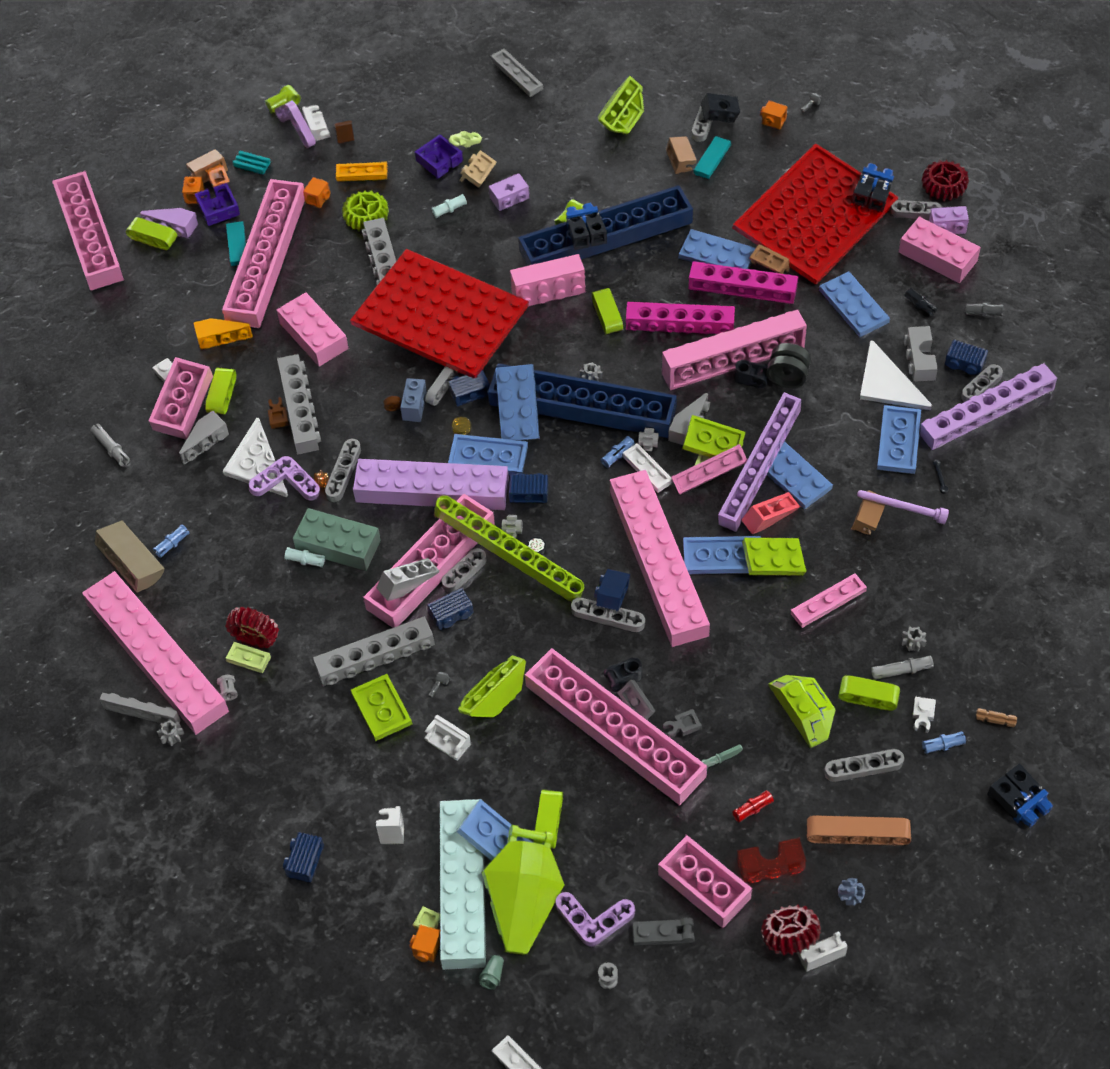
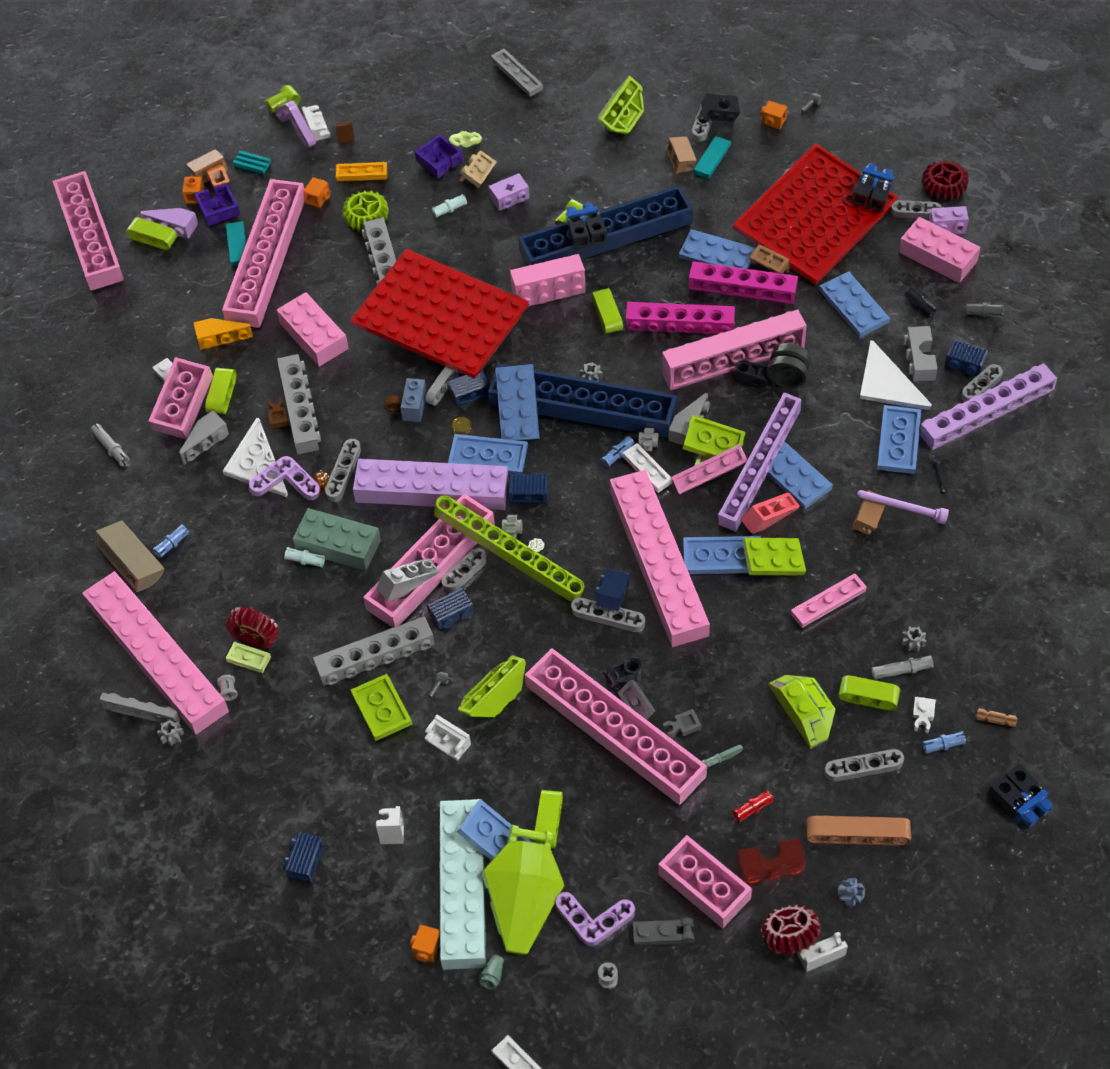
yellowish green tile [413,907,440,929] -> none

